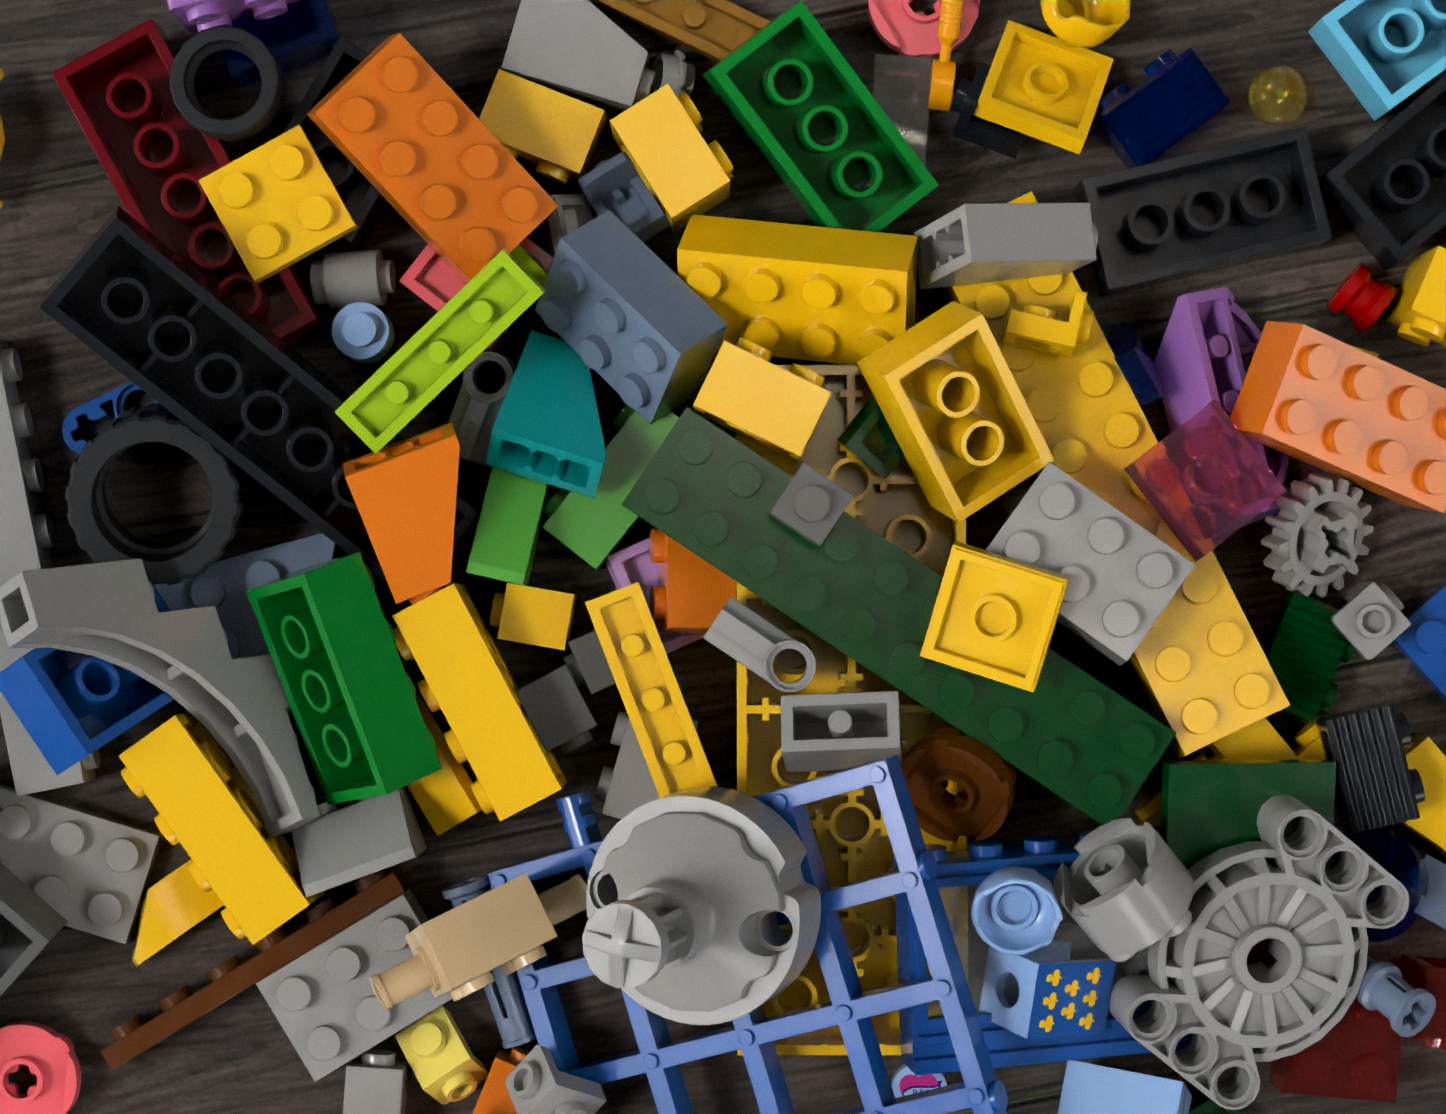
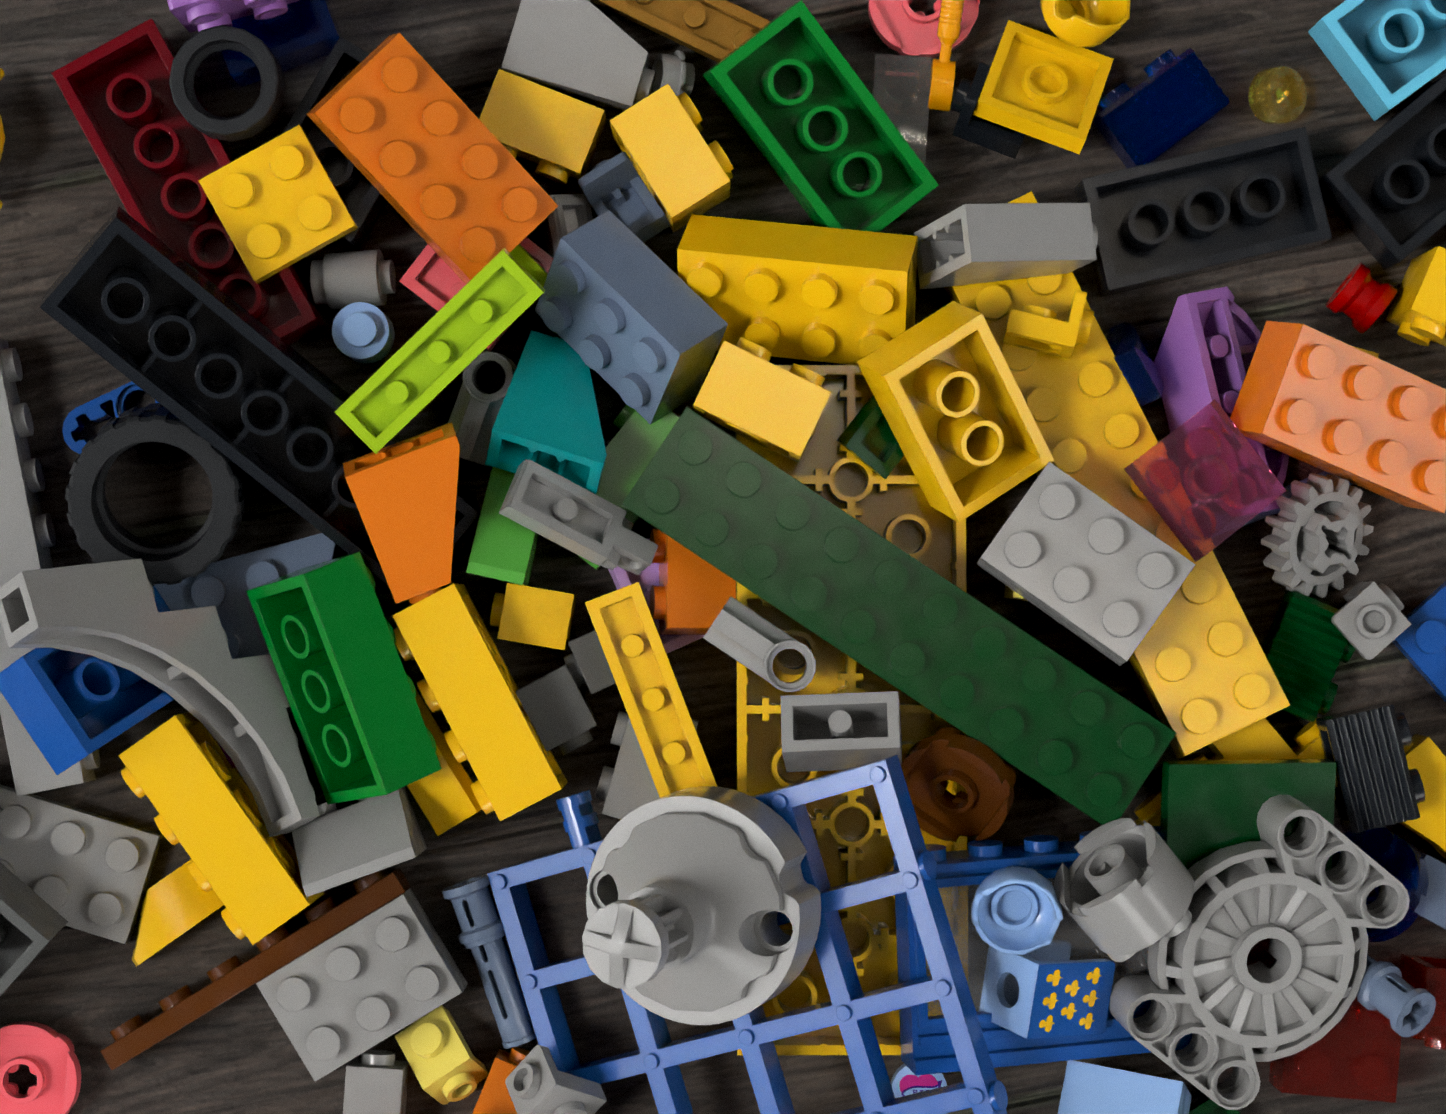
tan brick [369,873,587,1011] -> none
dark grey brick [769,462,854,547] -> none
yellow tile [920,541,1070,693] -> none
none -> light grey hinge [499,459,658,575]

